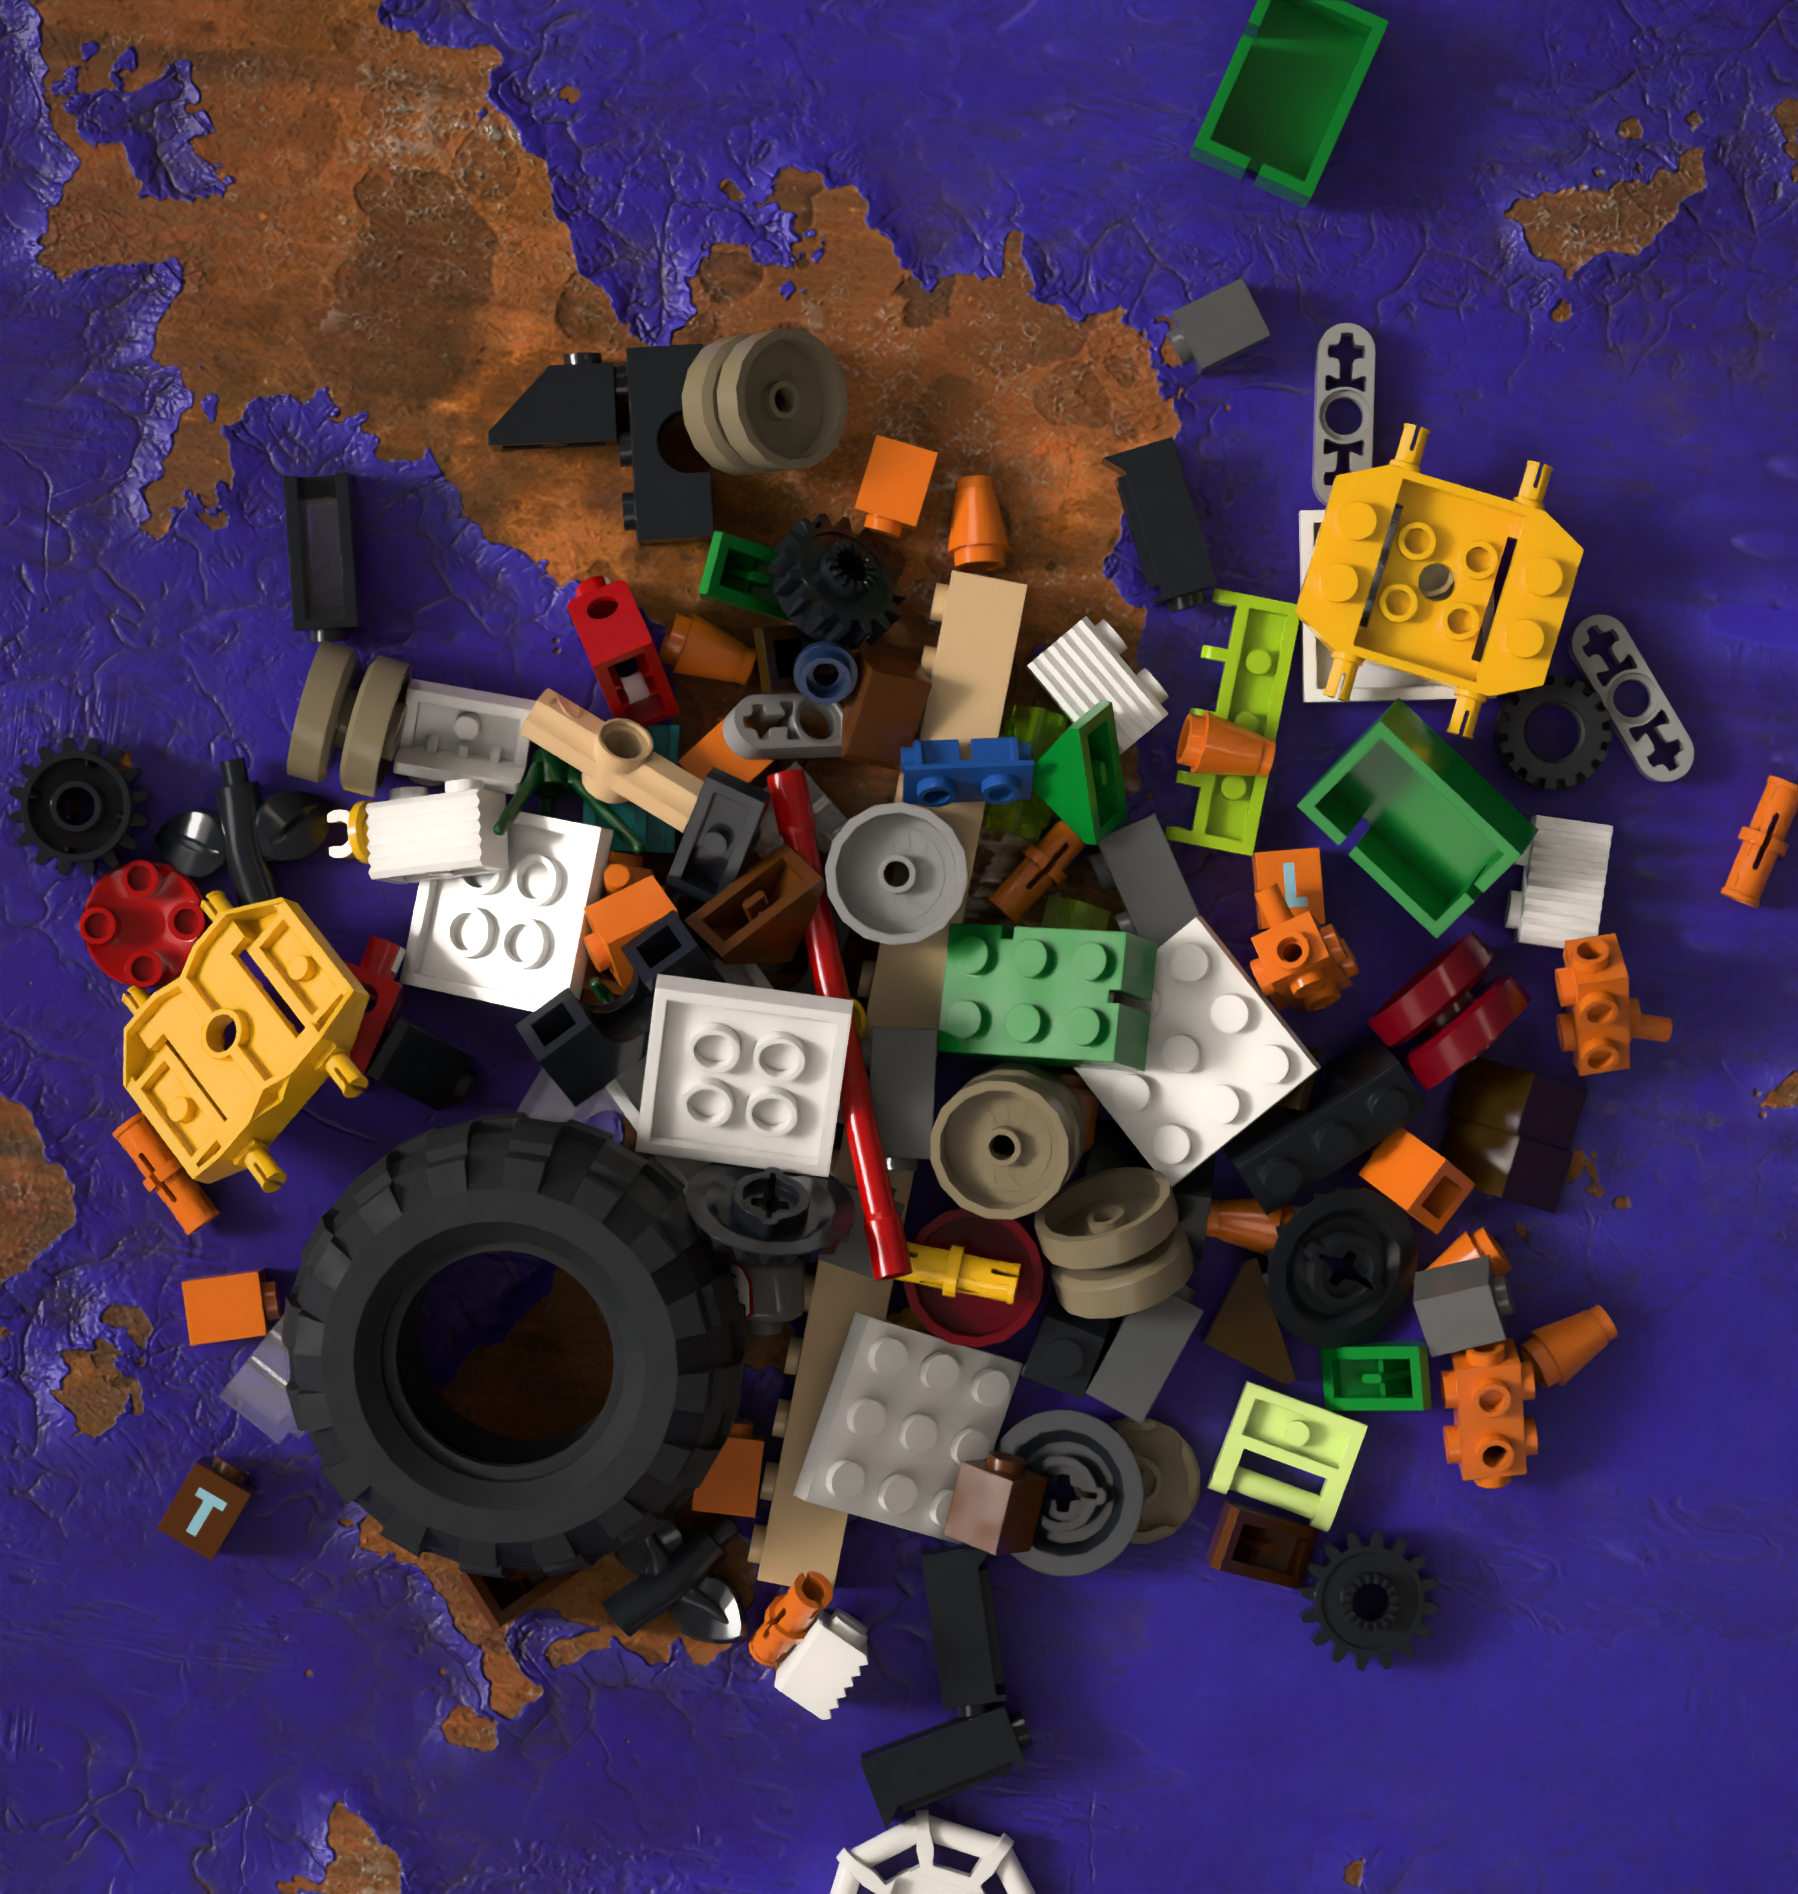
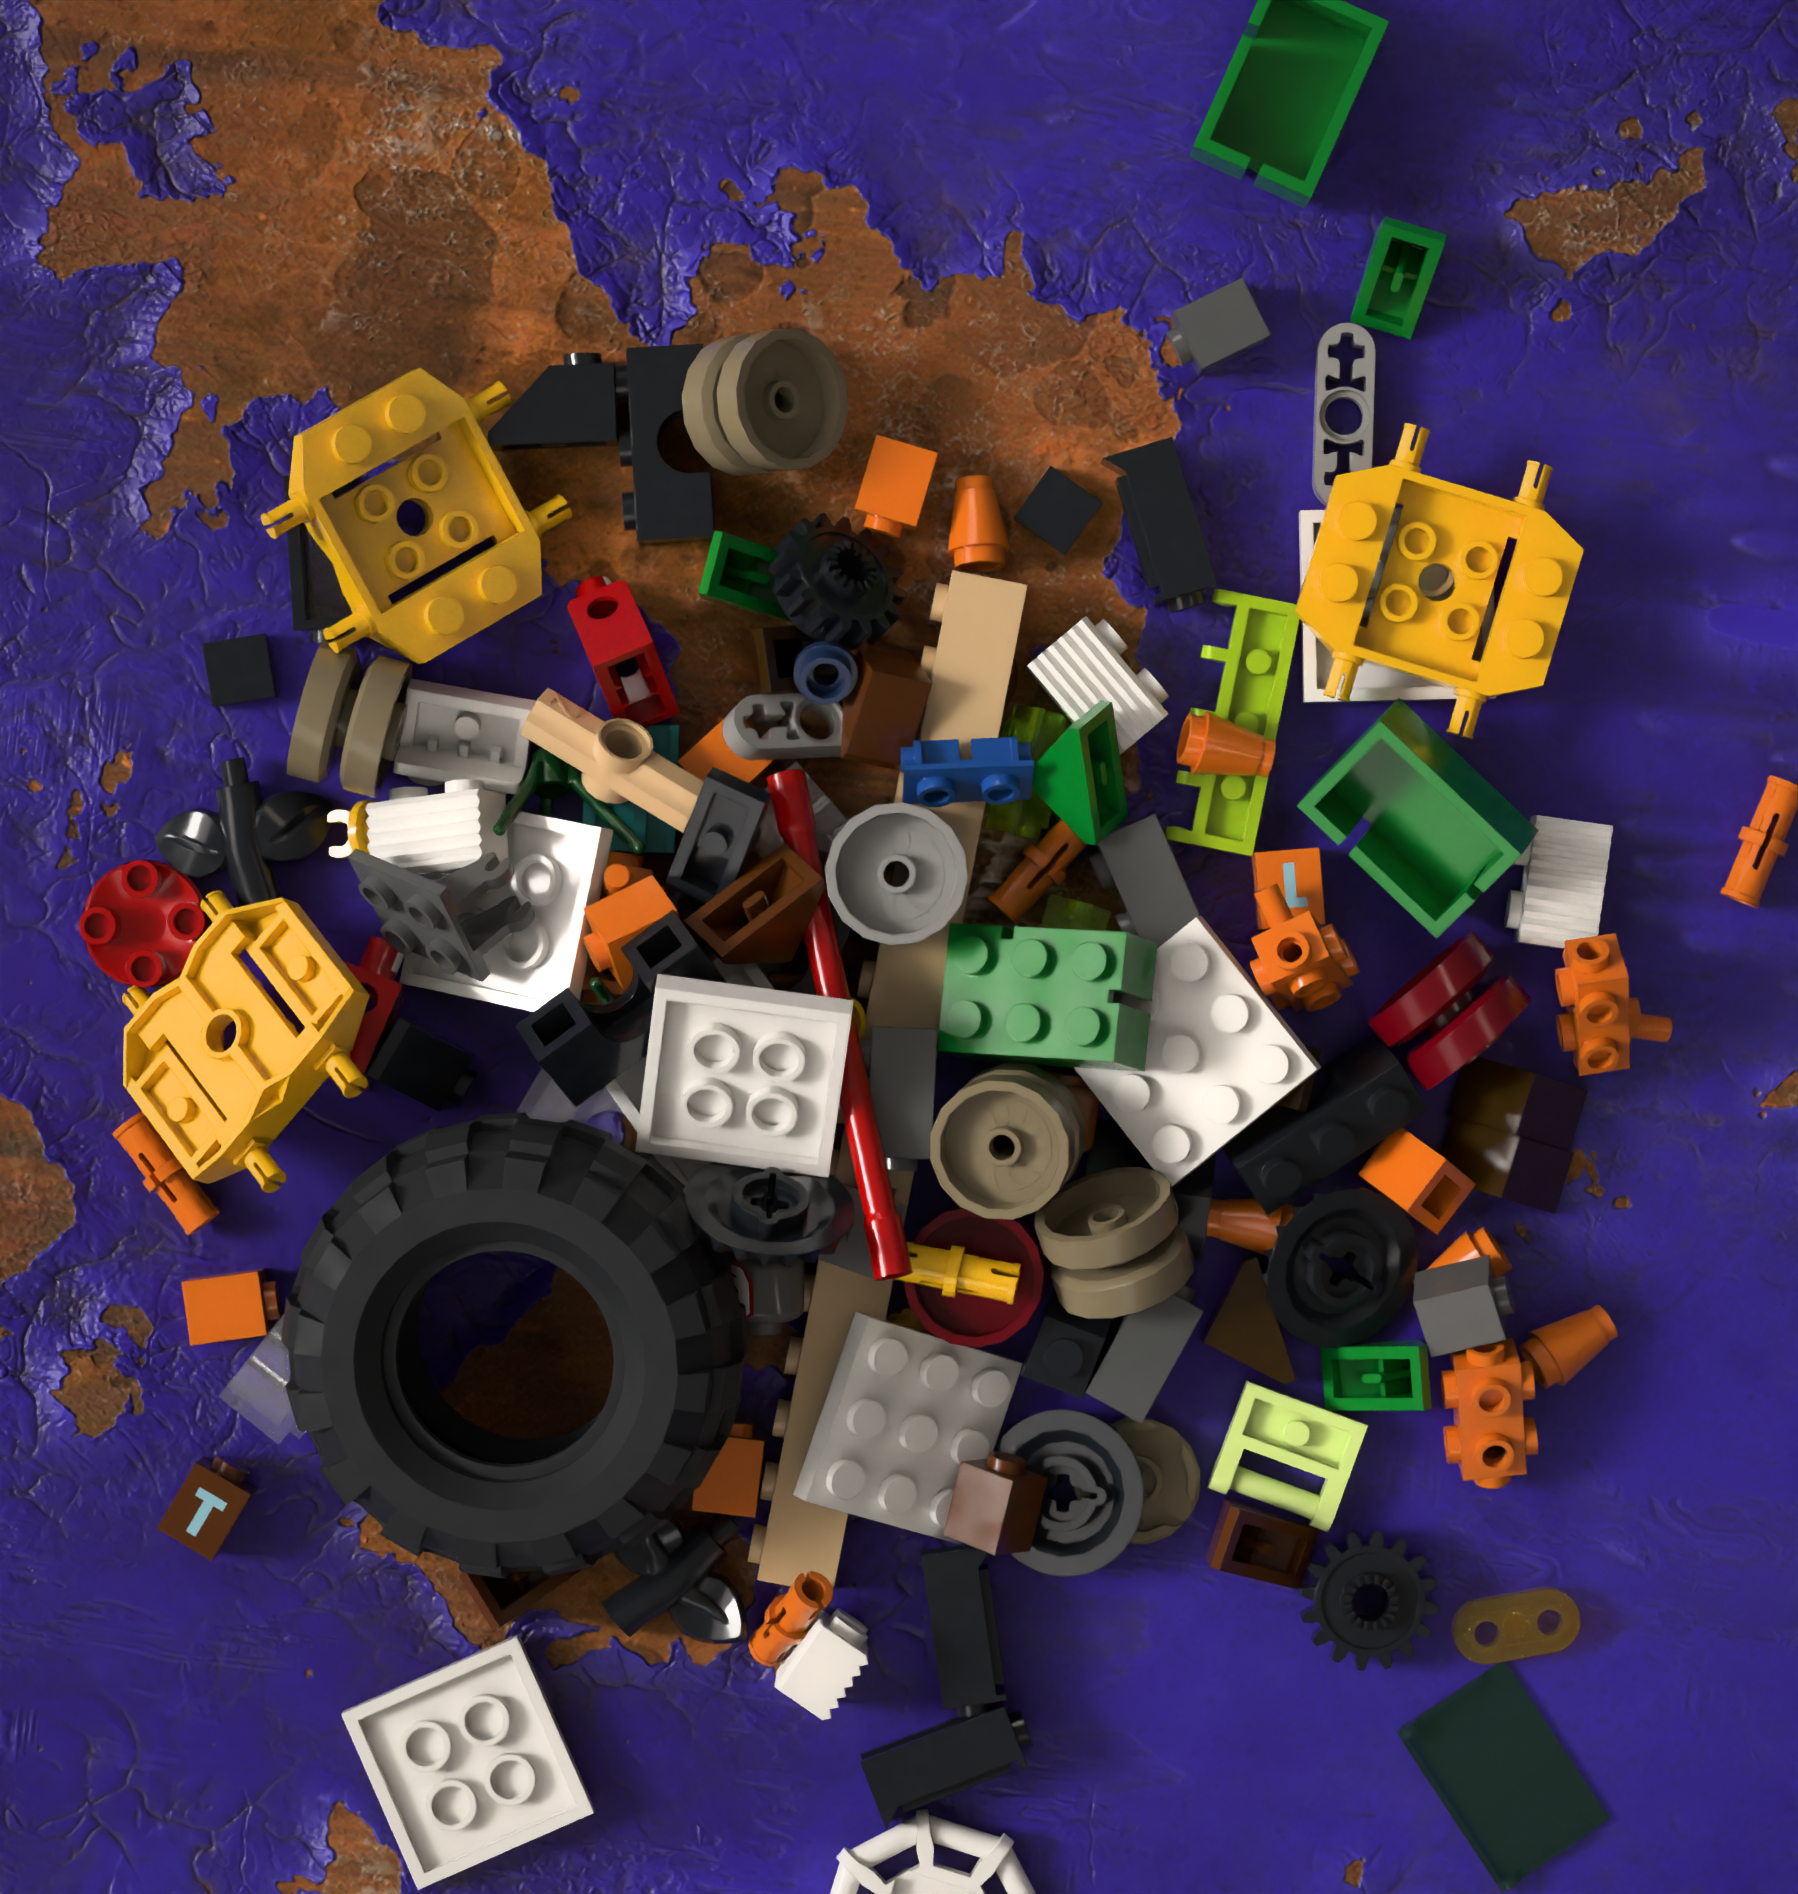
black gear [8,737,152,877] -> none
orange cone [658,612,757,686] -> none
black tyre [1493,675,1612,790] -> none
light grey beam [1568,614,1694,783] -> none
none -> black tile [202,633,278,708]
none -> yellow piece [261,368,572,664]
none -> white plate [341,1634,595,1890]
none -> dark grey plate [348,849,535,982]
none -> black tile [1013,466,1102,556]
none -> green slope [1350,216,1447,340]
none -> piece [1396,1659,1609,1892]
none -> clear yellow plate [1451,1586,1580,1664]

